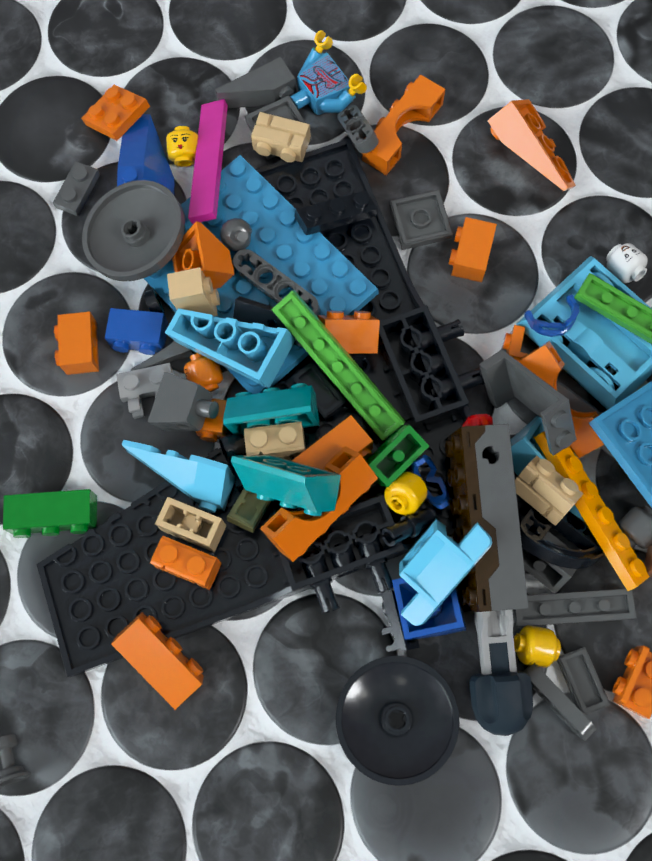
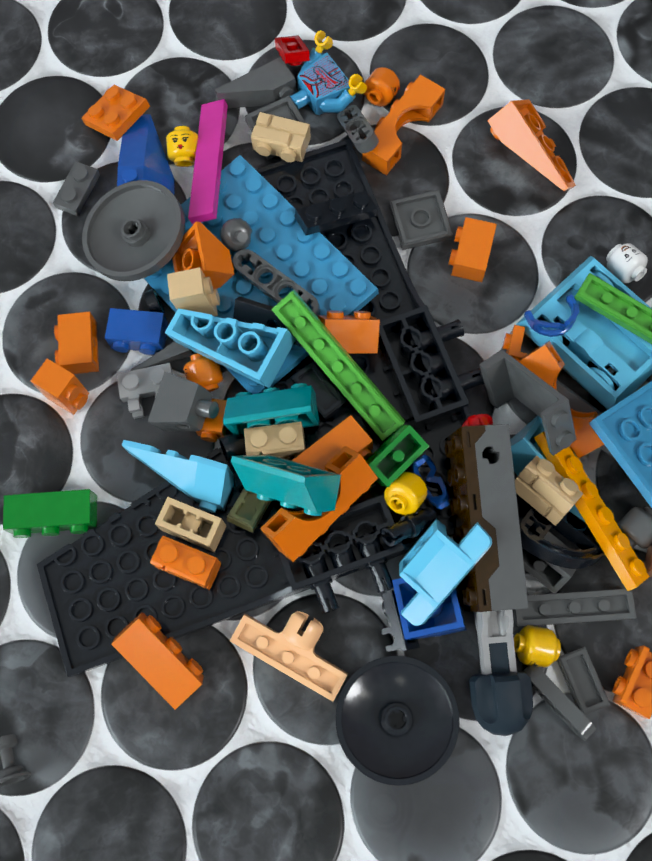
none -> orange brick [30,358,89,415]
none -> light nougat plate [230,611,349,702]
none -> red plate [275,35,310,66]
none -> orange head [364,67,400,107]

